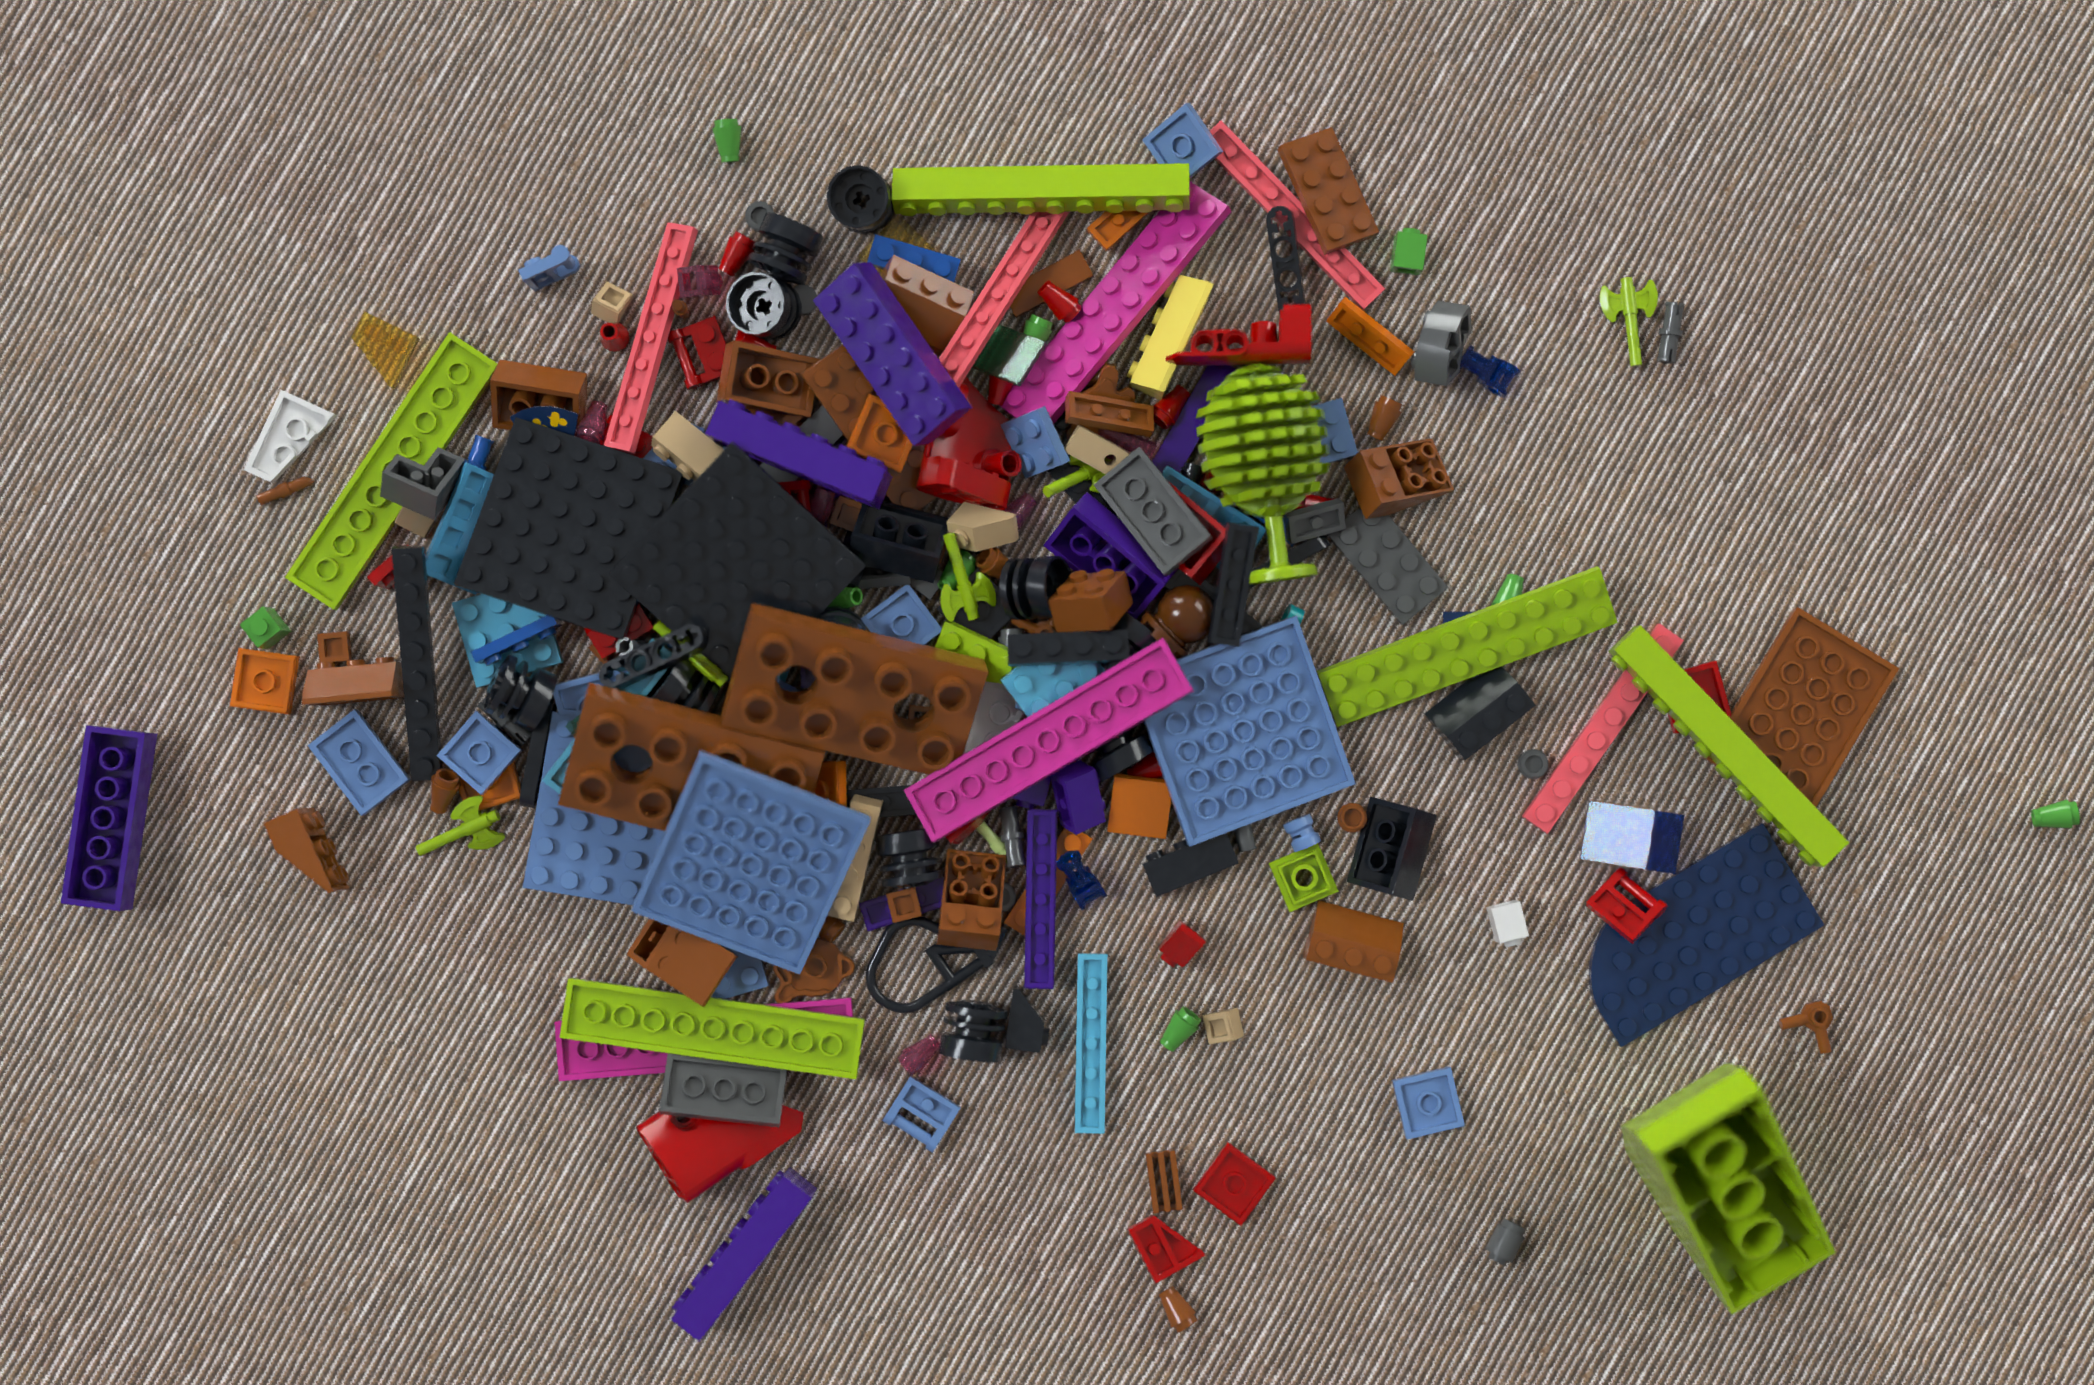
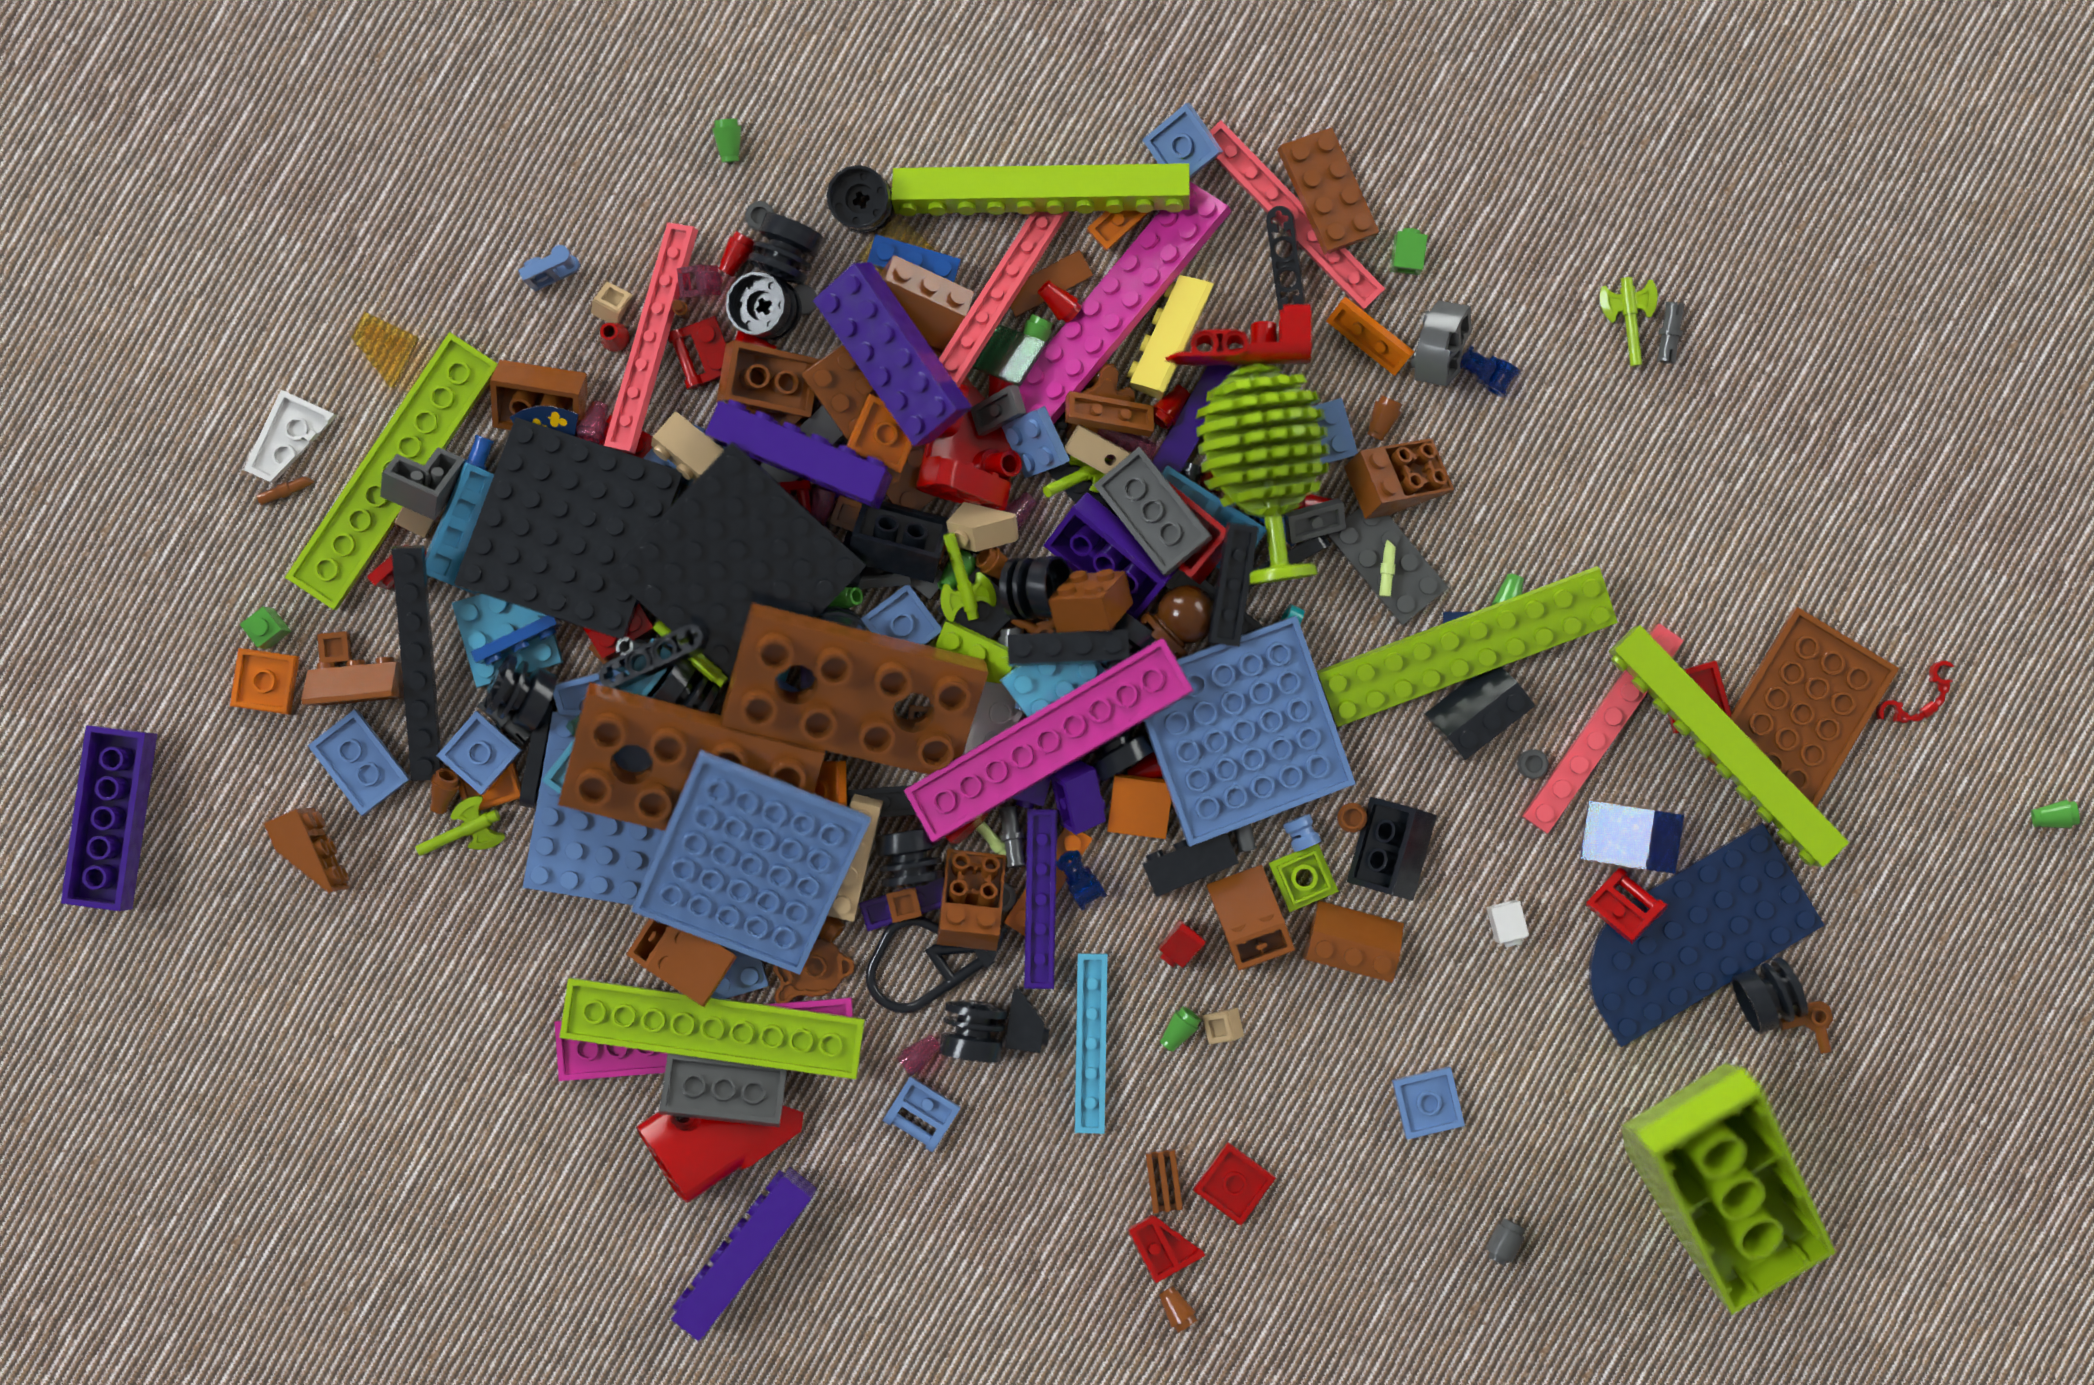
none -> dark grey plate [970,385,1026,436]
none -> dark orange slope [1206,864,1295,971]
none -> yellowish green piece [1379,539,1396,597]
none -> black wheel [1731,957,1809,1035]
none -> red piece [1876,661,1954,723]

